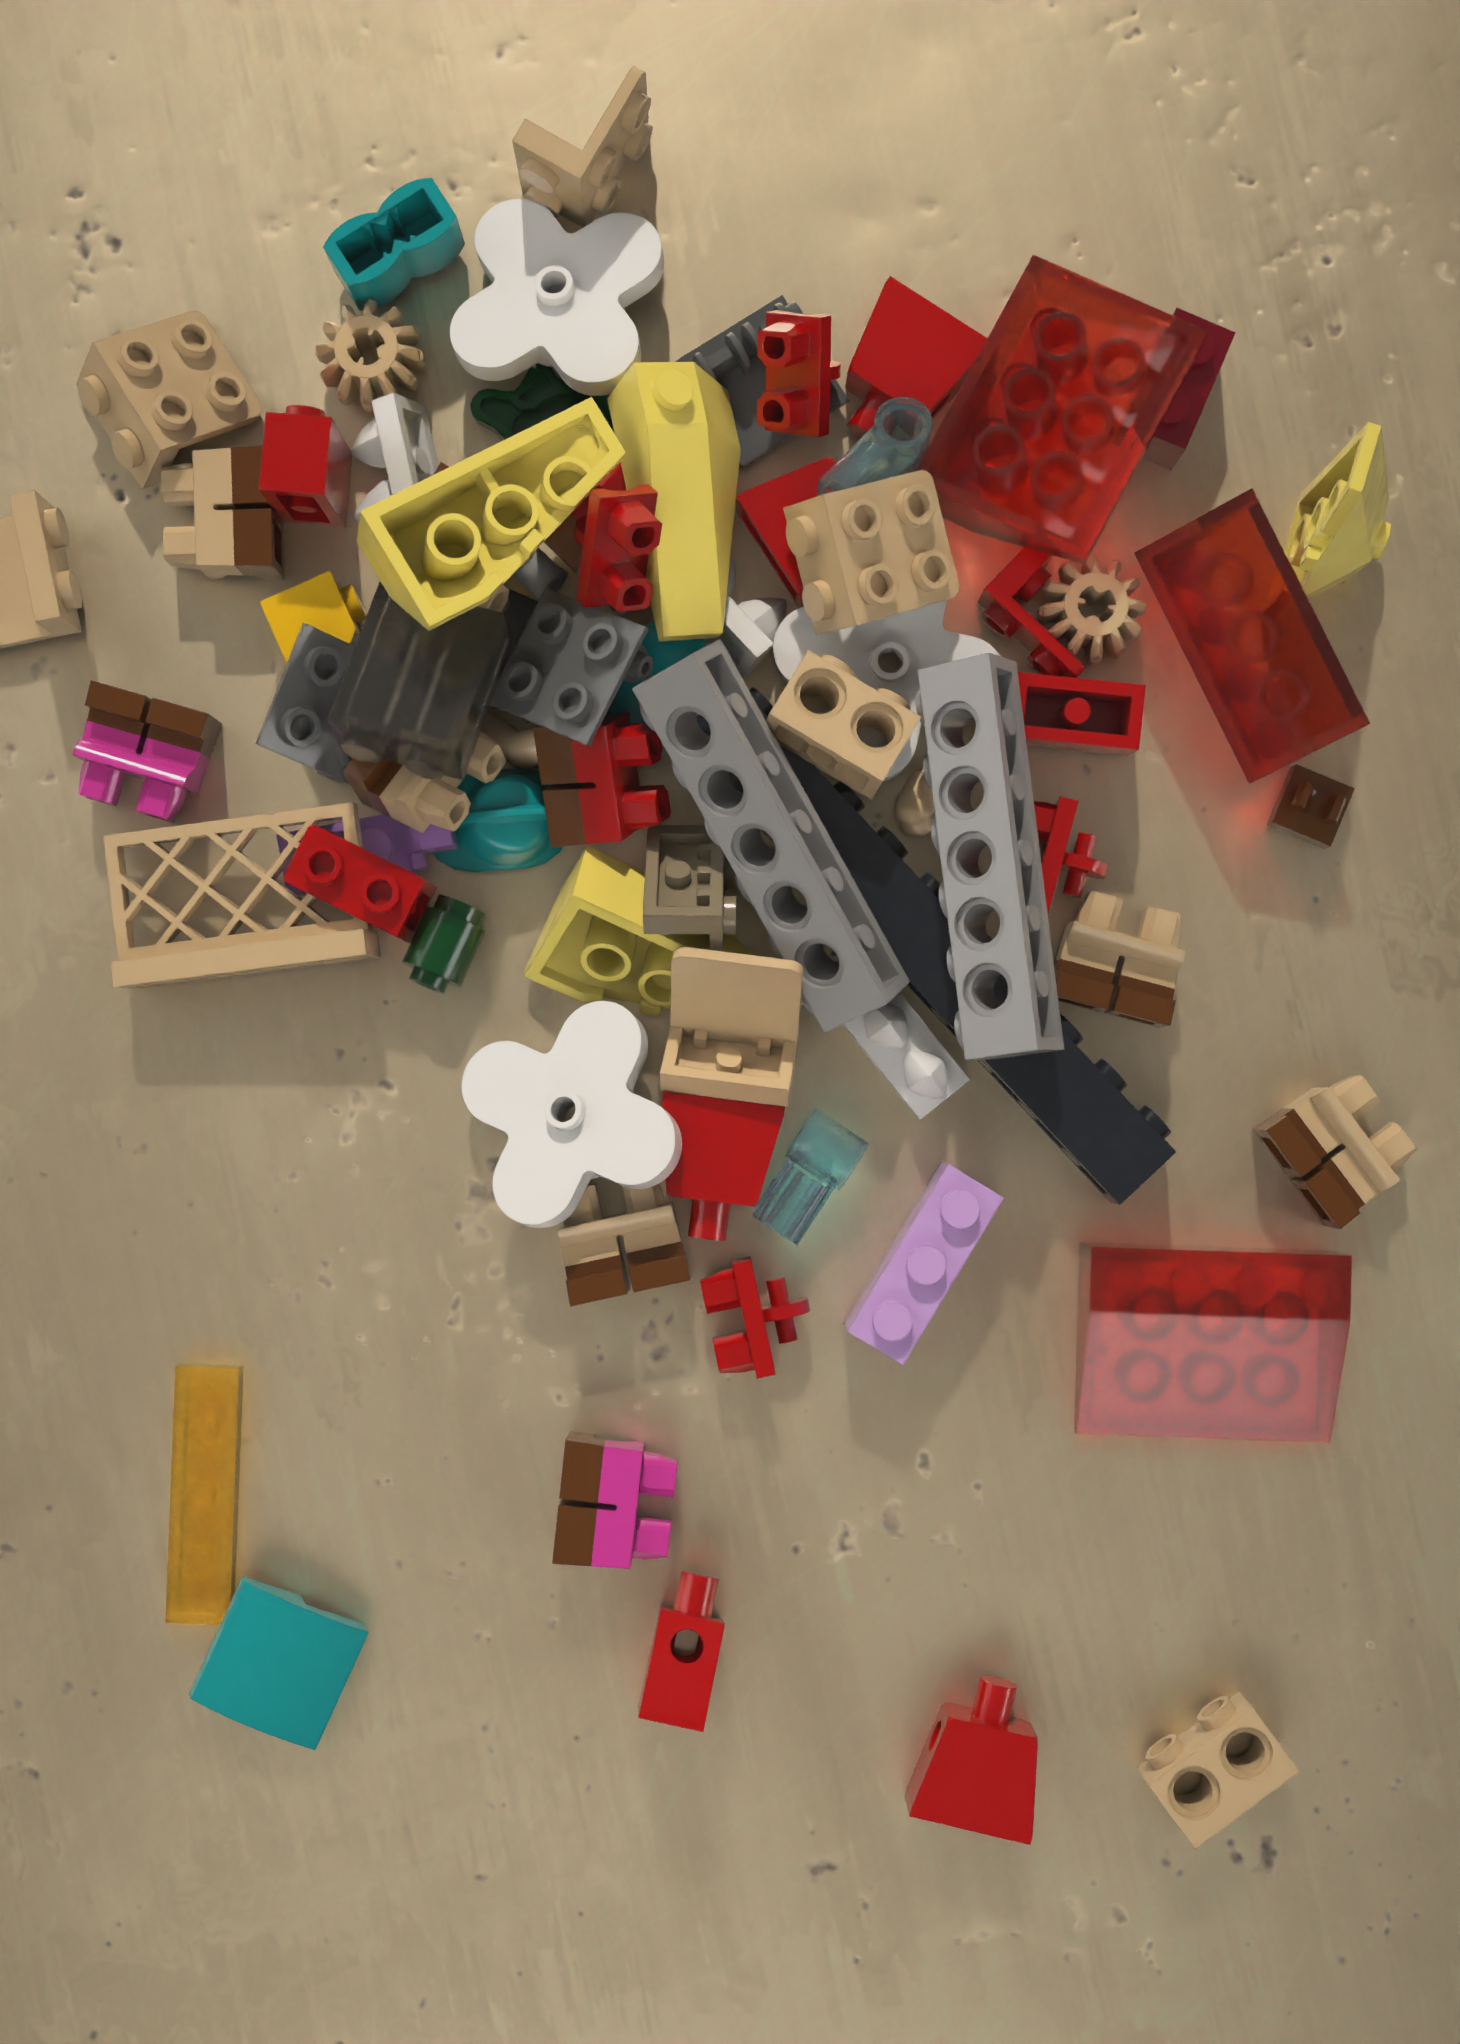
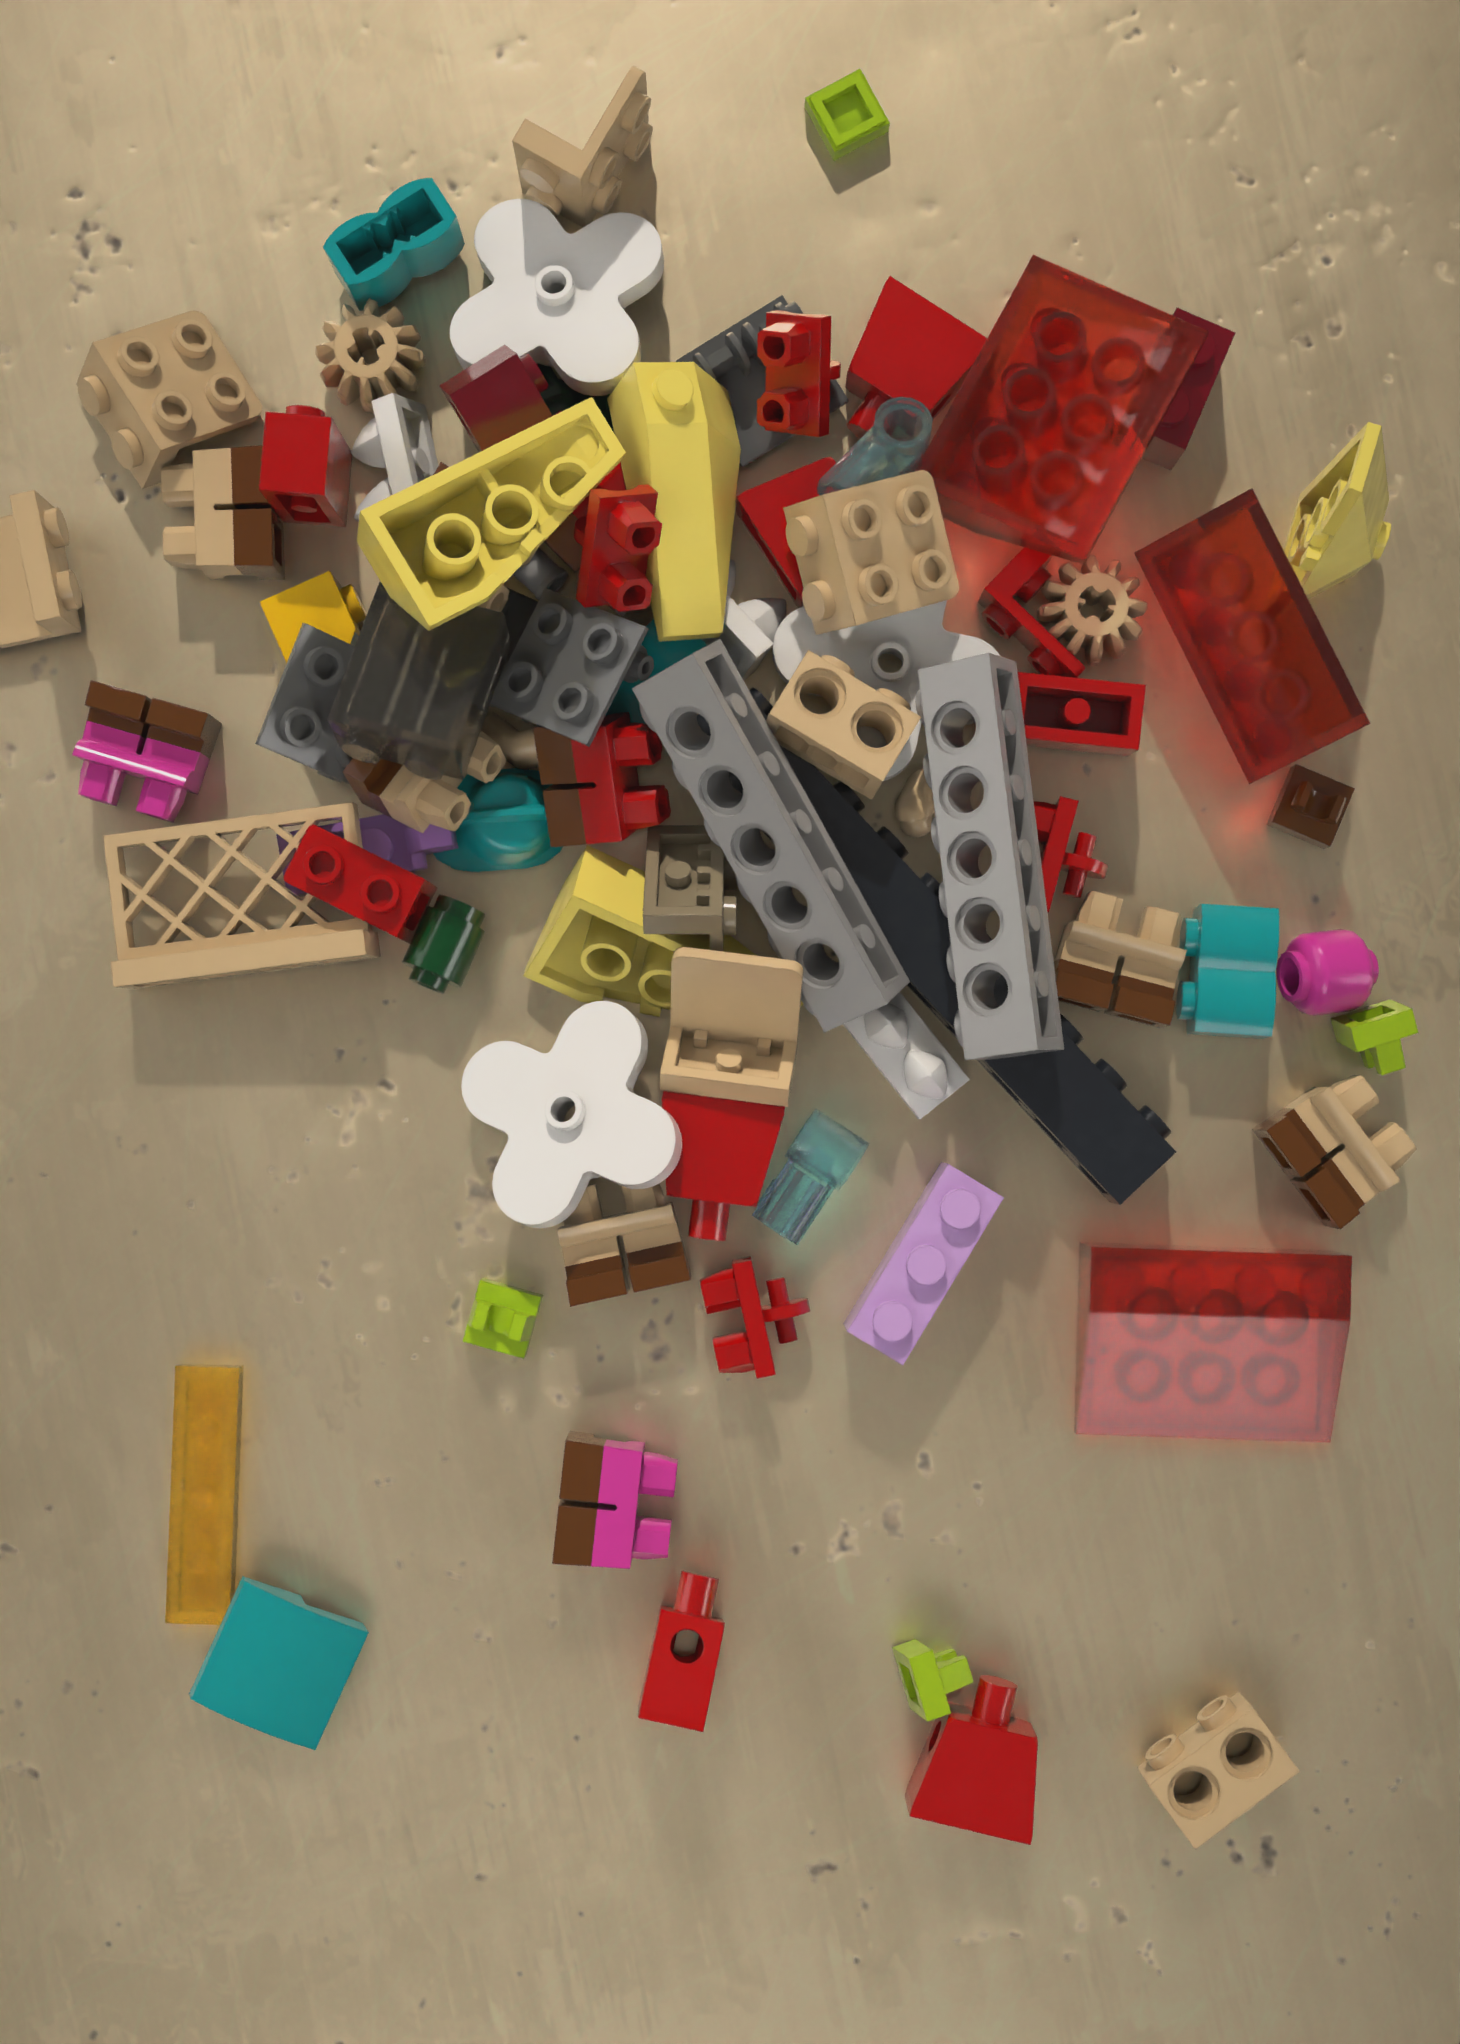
none -> dark red brick [439,345,562,452]
none -> lime tile [462,1278,543,1359]
none -> lime tile [804,69,890,161]
none -> lime tile [892,1639,974,1722]
none -> teal brick [1176,904,1279,1039]
none -> dark pink head [1276,929,1379,1016]
none -> lime tile [1330,999,1419,1076]

